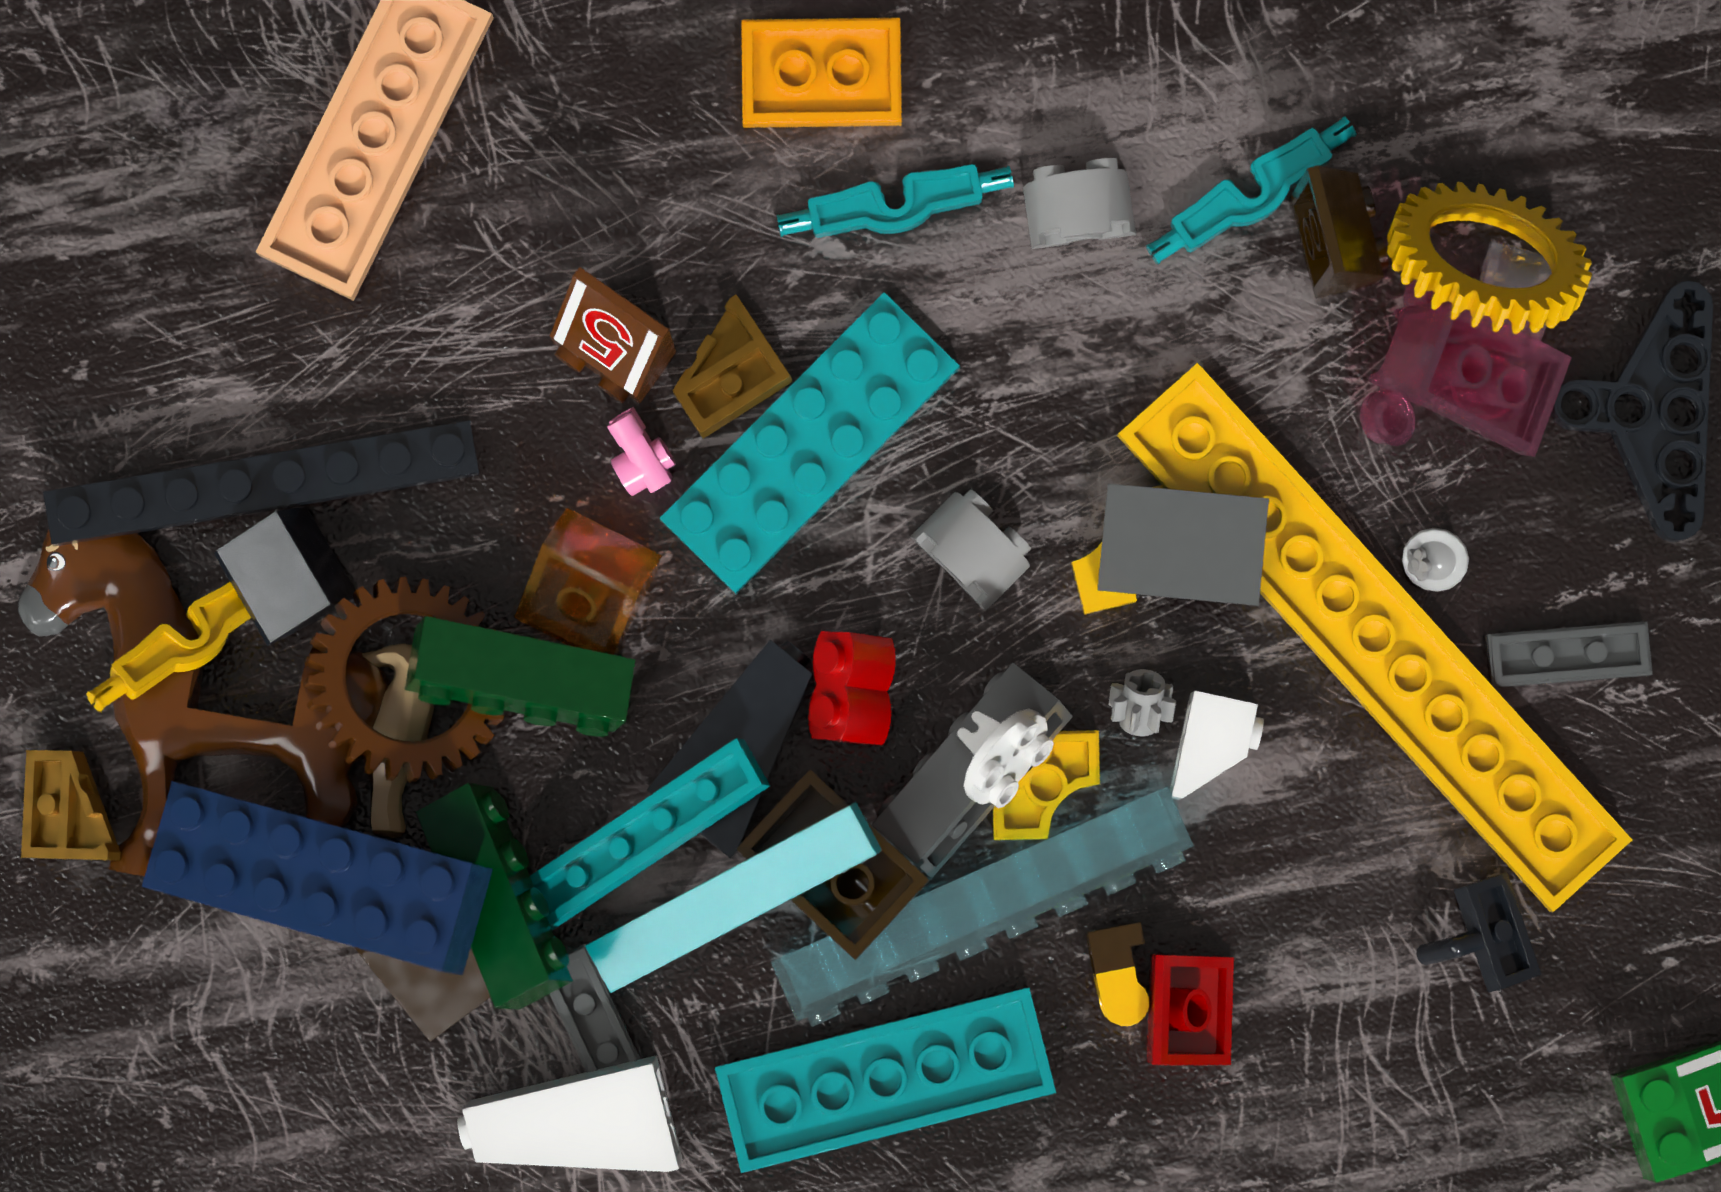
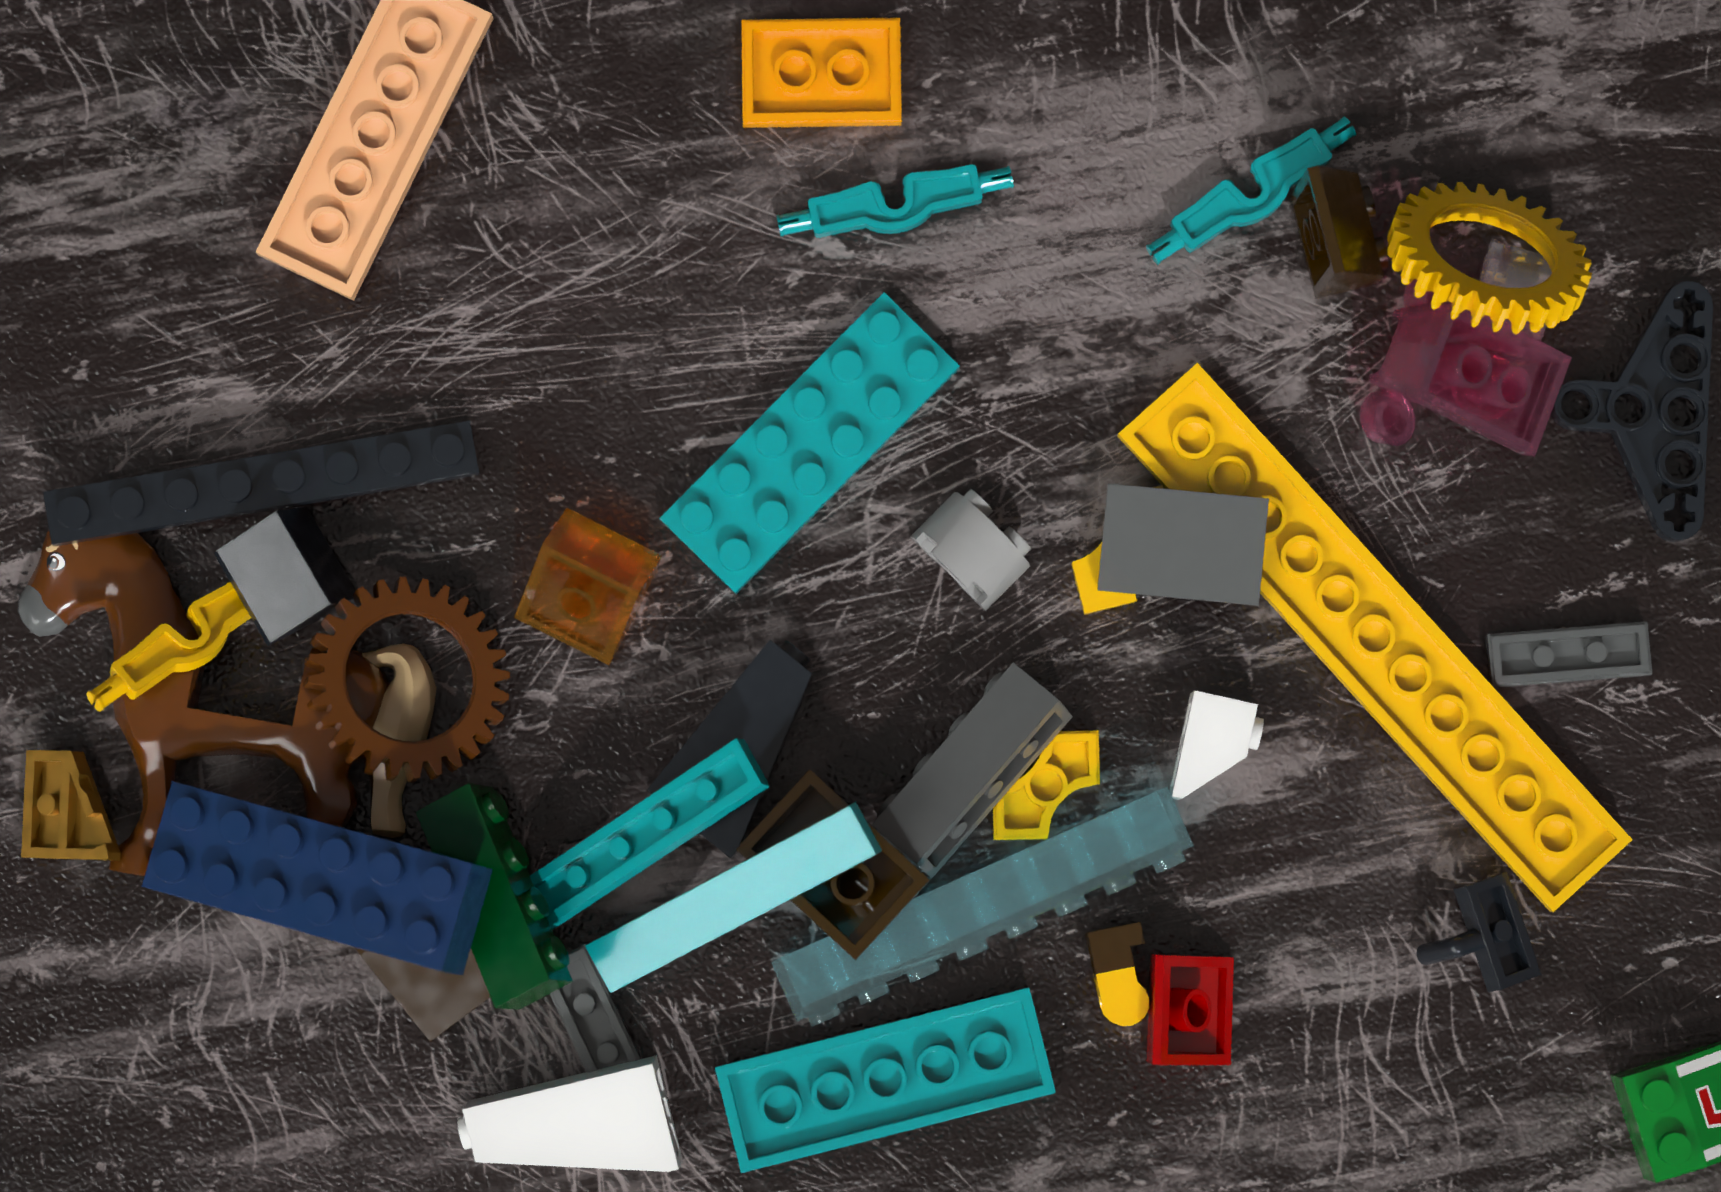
dark green brick [405,616,636,737] -> none
reddish brown slope [550,267,676,404] -> none
bright pink plate [607,407,676,496] -> none
pearl gold wing [672,295,793,439] -> none
red brick [808,631,896,745] -> none
white plate [957,709,1054,808] -> none
light grey cylinder [1023,158,1136,249] -> none
light grey gear [1108,669,1176,736] -> none
light grey hat [1402,528,1469,592] -> none

